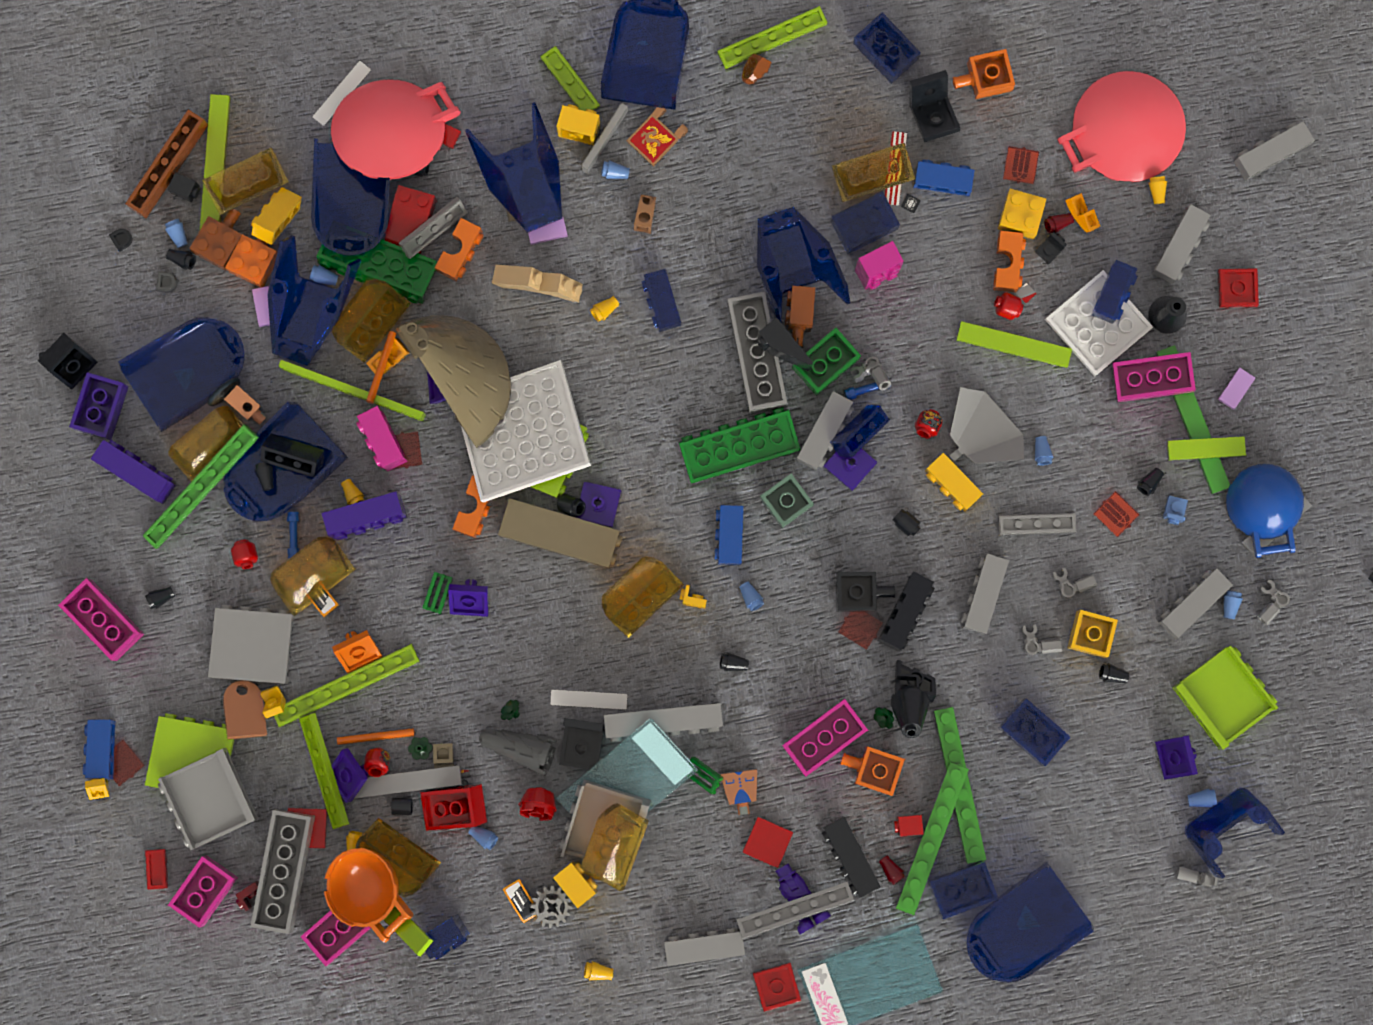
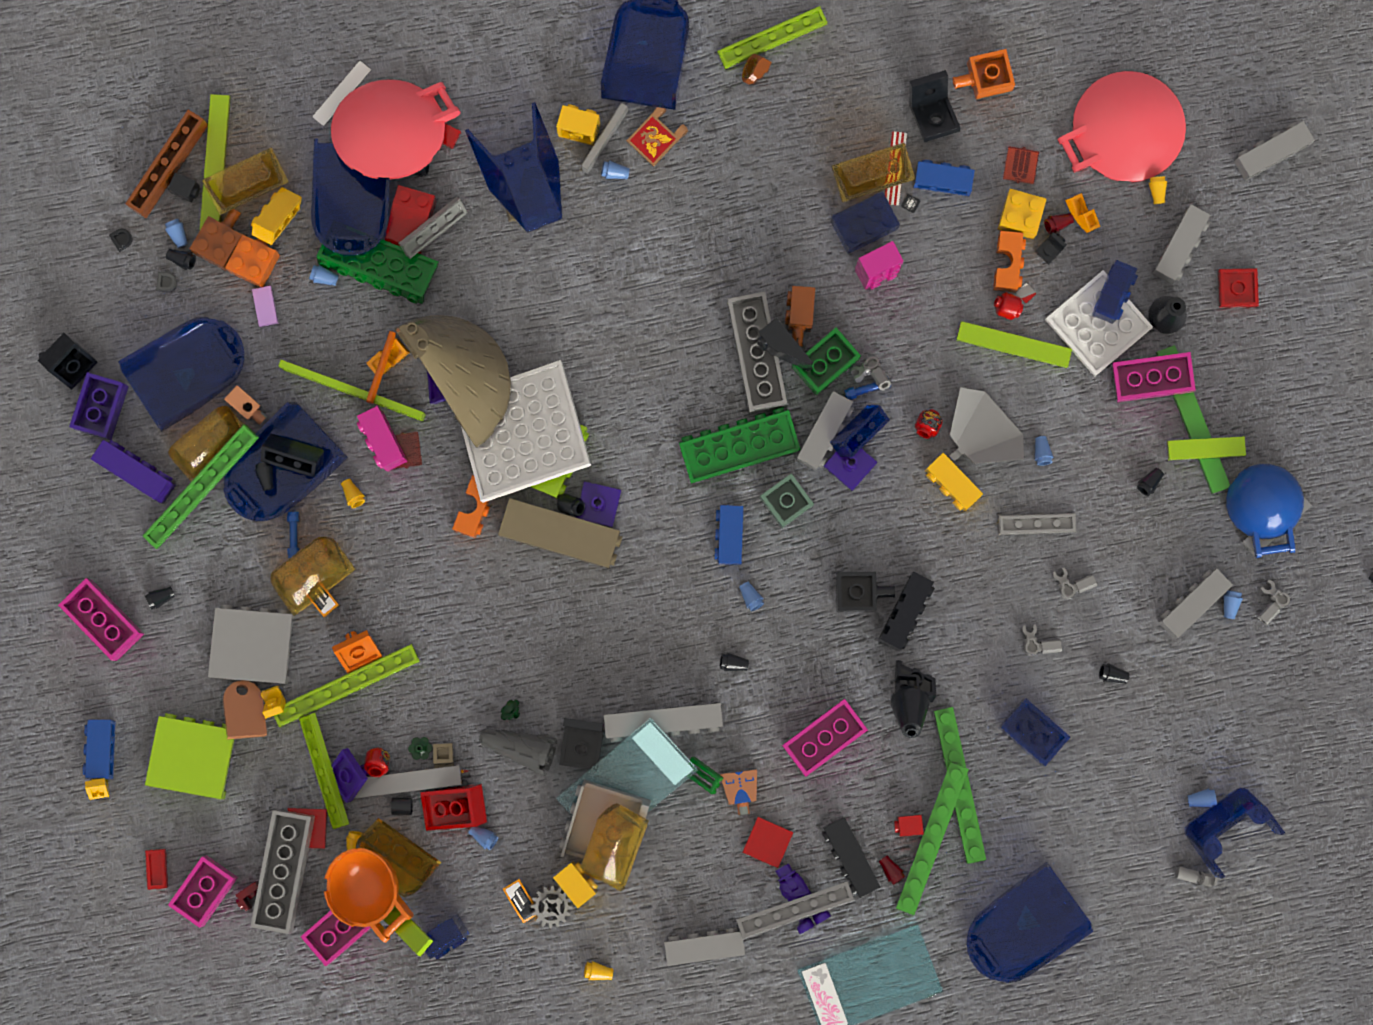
clear red piece [113,740,145,786] -> none
light grey panel [158,748,258,850] -> none
wheel [208,378,240,406] -> none
red head [231,539,258,569] -> none
clear blue windscreen [267,235,362,366] -> none
dark purple brick [321,491,407,541] -> none
clear yellow windscreen [331,279,411,362] -> none
orange bar [337,728,415,745] -> none
green tile [422,572,453,614] -> none
orange arch [435,218,484,282] -> none
dark purple tile [448,579,489,617] -> none
tan arch [492,265,583,302] -> none
red cone [518,787,557,821] -> none
lavender tile [527,217,568,245] -> none
lime tile [540,46,600,111] -> none
white sticker [550,690,627,709] -> none
yellow cone [590,296,619,322] -> none
clear yellow windscreen [602,556,684,638] -> none
medium nougat leg [634,194,656,234] -> none
clear blue brick [641,269,681,332] -> none
yellow bracket [680,584,707,609] -> none
red tile [753,962,801,1012] -> none
clear blue windscreen [757,207,850,324] -> none
clear red piece [838,612,883,650] -> none
orange brick [840,746,905,796] -> none
clear blue brick [853,12,921,84] -> none
dark green plant [873,707,894,729] -> none
black brick [892,509,921,536] -> none
clear blue brick [928,861,999,919] -> none
light grey brick [961,553,1009,635] -> none
yellow brick [1067,610,1118,658] -> none
clear red piece [1093,491,1140,537] -> none
dark purple tile [1155,735,1198,780] -> none
medium blue bracket [1163,495,1188,525] -> none
lime panel [1172,646,1278,750] -> none
lavender tile [1218,367,1255,410] -> none

